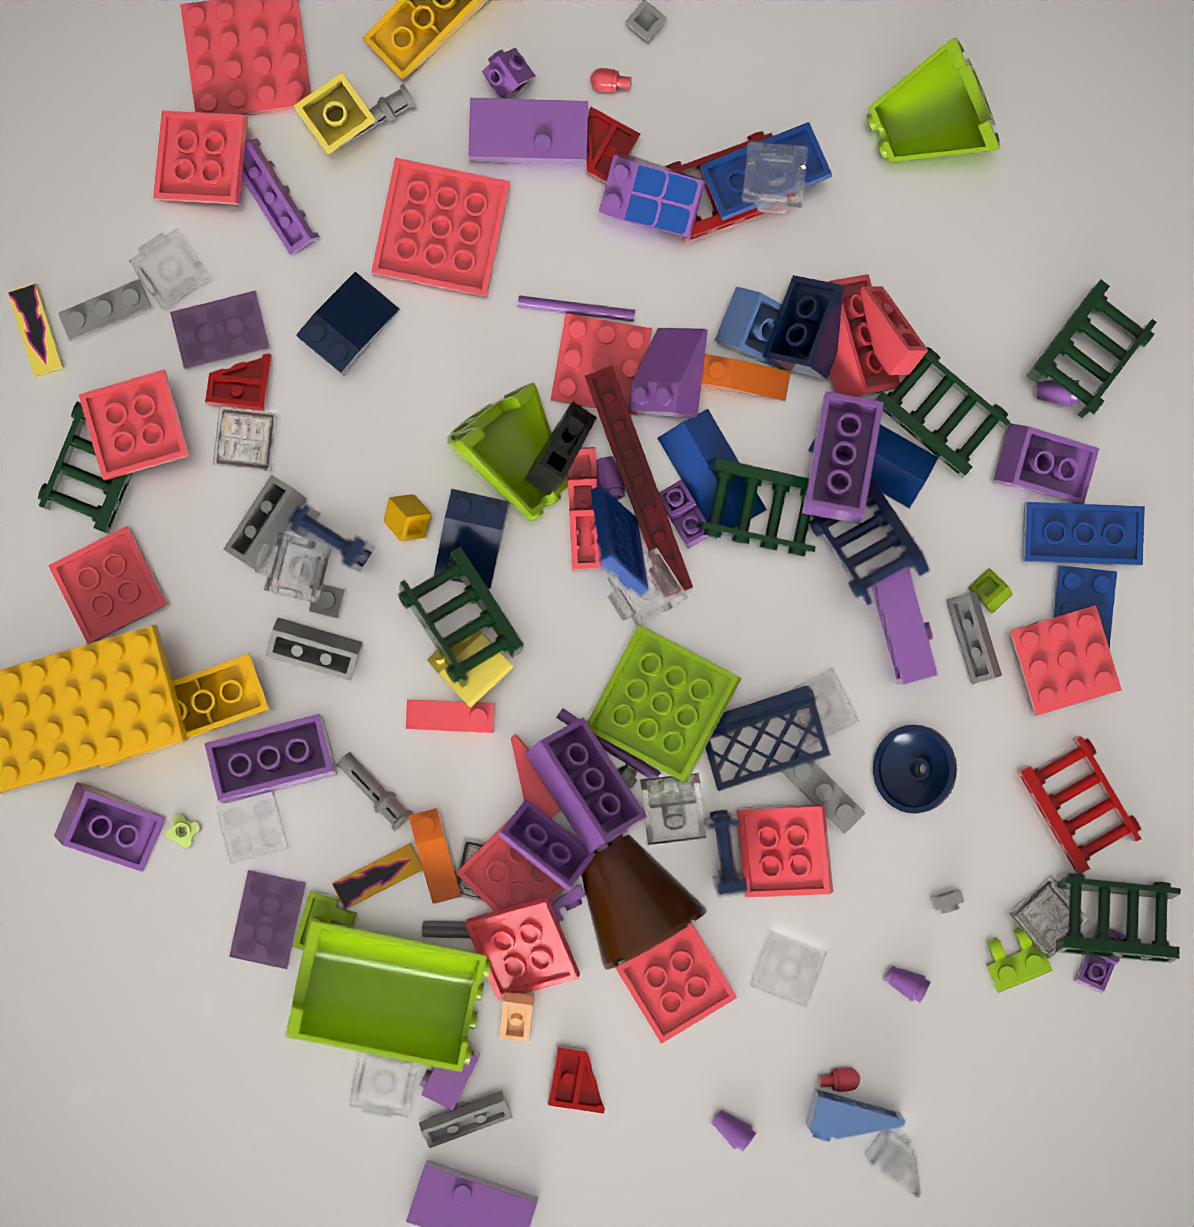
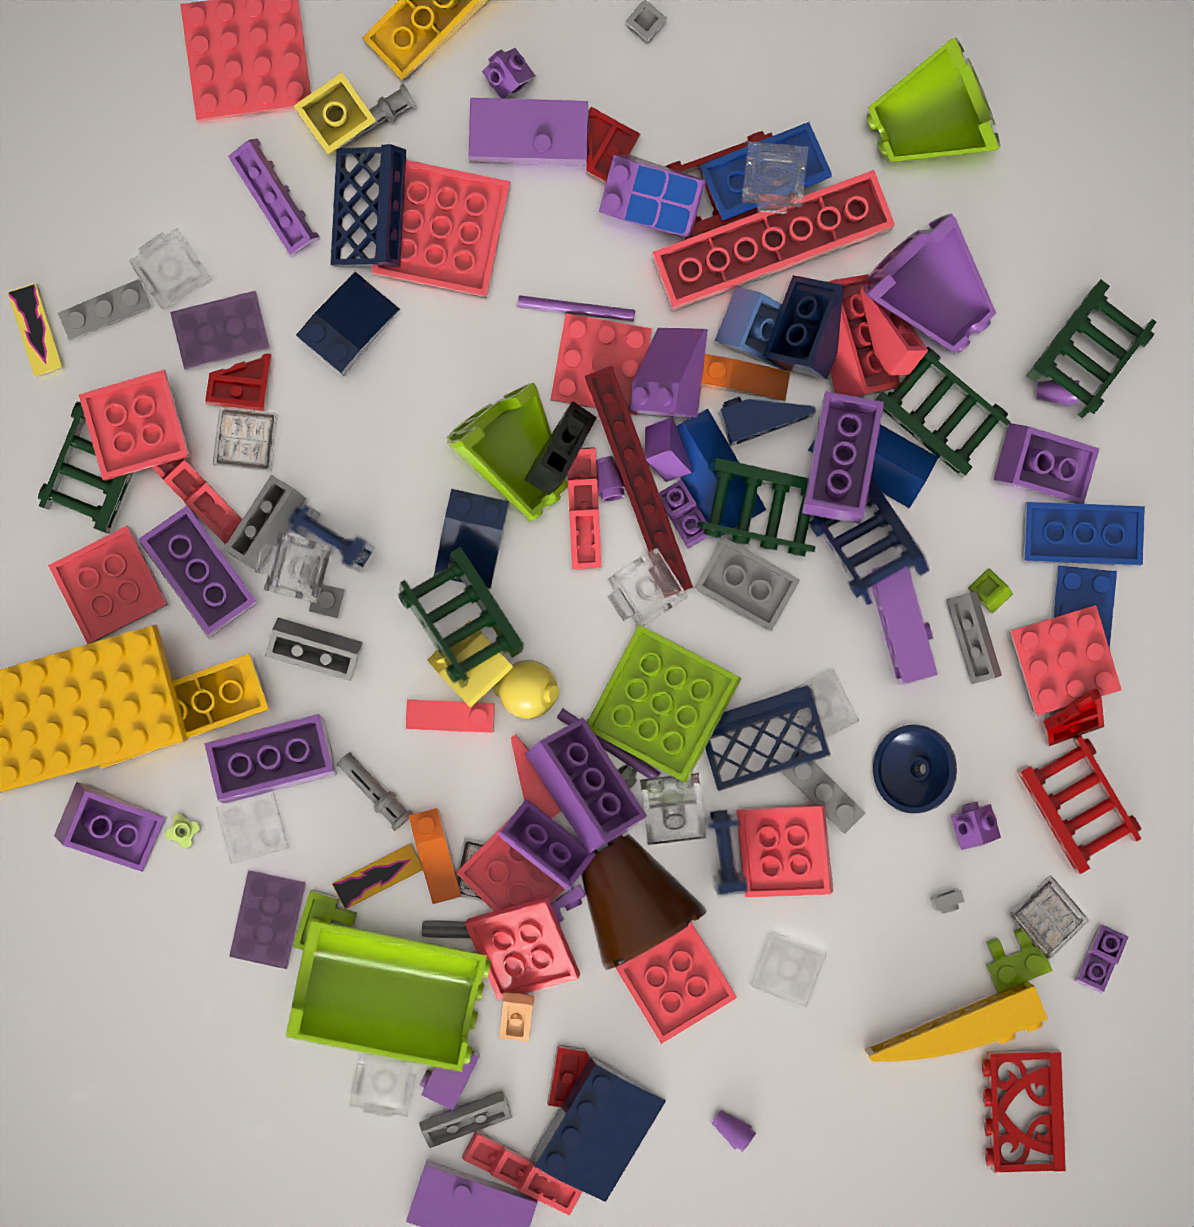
coral plate [153,111,248,205] -> none
yellow panel [384,494,431,541] -> none
coral cylinder [590,68,632,93] -> none
blue plate [591,484,649,596] -> none
medium blue slope [805,1089,905,1141] -> none
coral cylinder [818,1068,860,1092] -> none
clear slope [865,1128,921,1198] -> none
medium lavender cone [885,966,931,1003] -> none
dark green fence [1055,873,1181,963] -> none
none -> medium lavender brick [139,505,256,638]
none -> coral slope [152,458,242,544]
none -> dark blue fence [330,144,407,267]
none -> coral slope [461,1131,583,1216]
none -> light yellow brick [494,660,559,719]
none -> dark blue slope [530,1057,666,1202]
none -> medium lavender slope [645,417,694,482]
none -> coral brick [652,170,895,311]
none -> light grey plate [694,536,800,631]
none -> dark blue slope [718,396,817,447]
none -> medium lavender cone [863,214,996,353]
none -> yellow slope [864,981,1048,1062]
none -> medium lavender brick [951,802,1001,850]
none -> red fence [982,1049,1066,1173]
none -> red wing [1043,688,1105,746]

